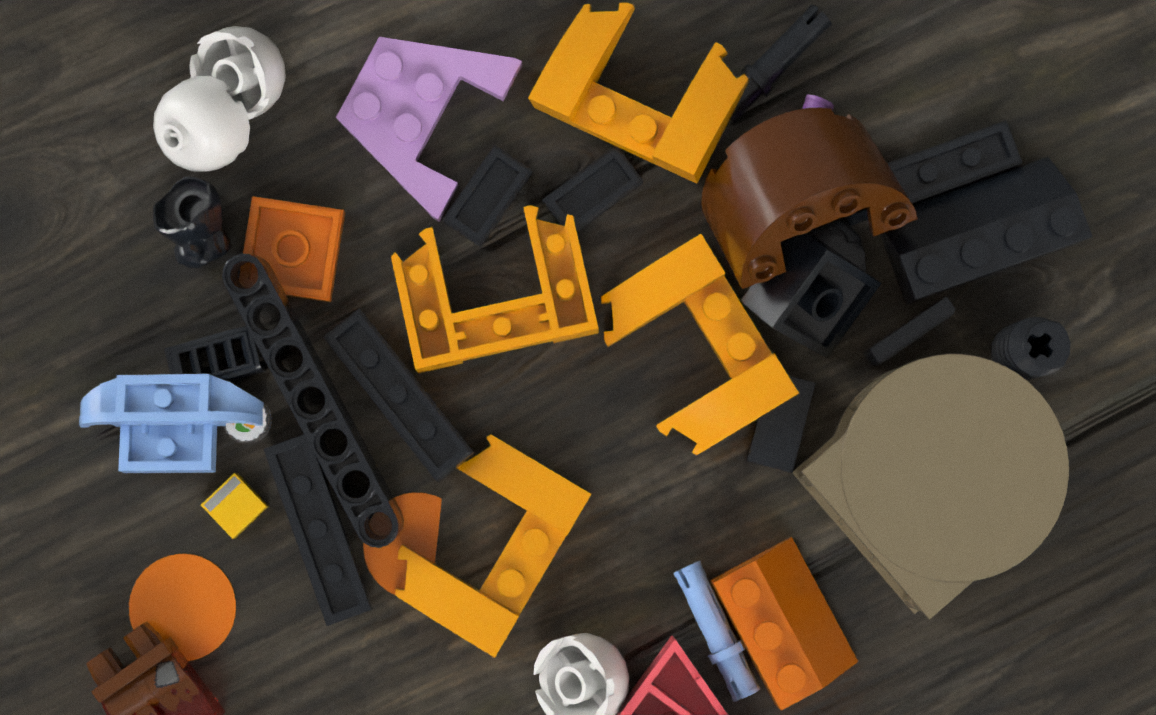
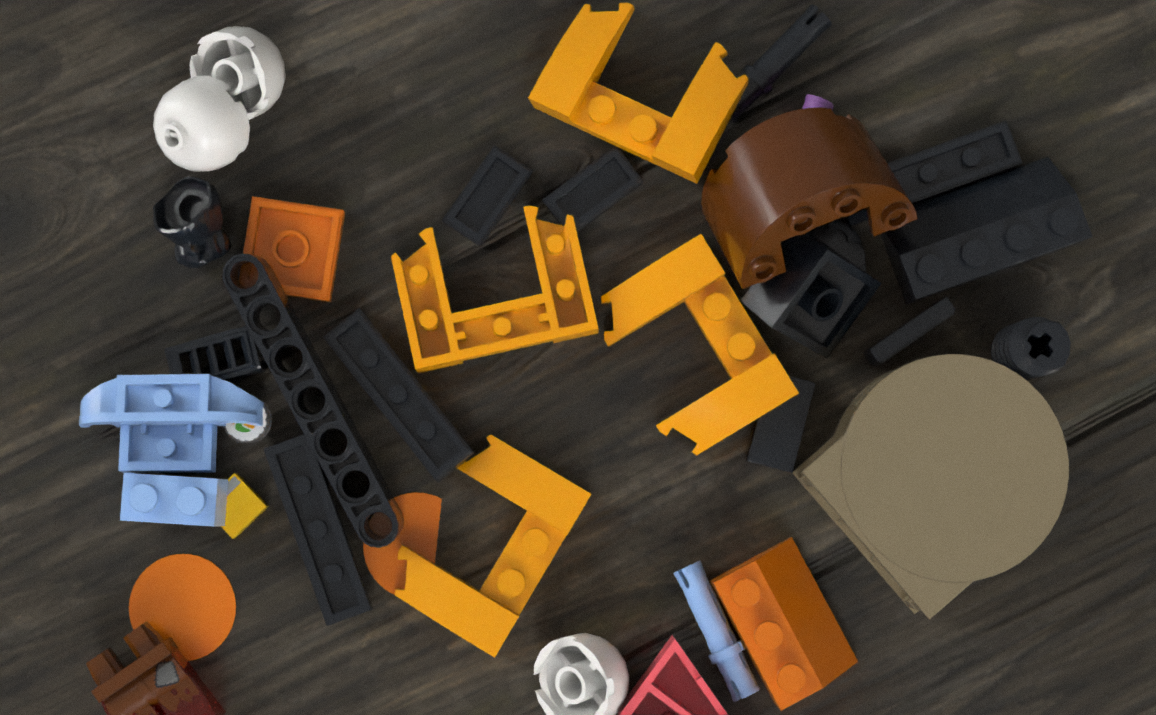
lavender wing [336,37,522,222] -> none
none -> light blue brick [120,473,228,527]

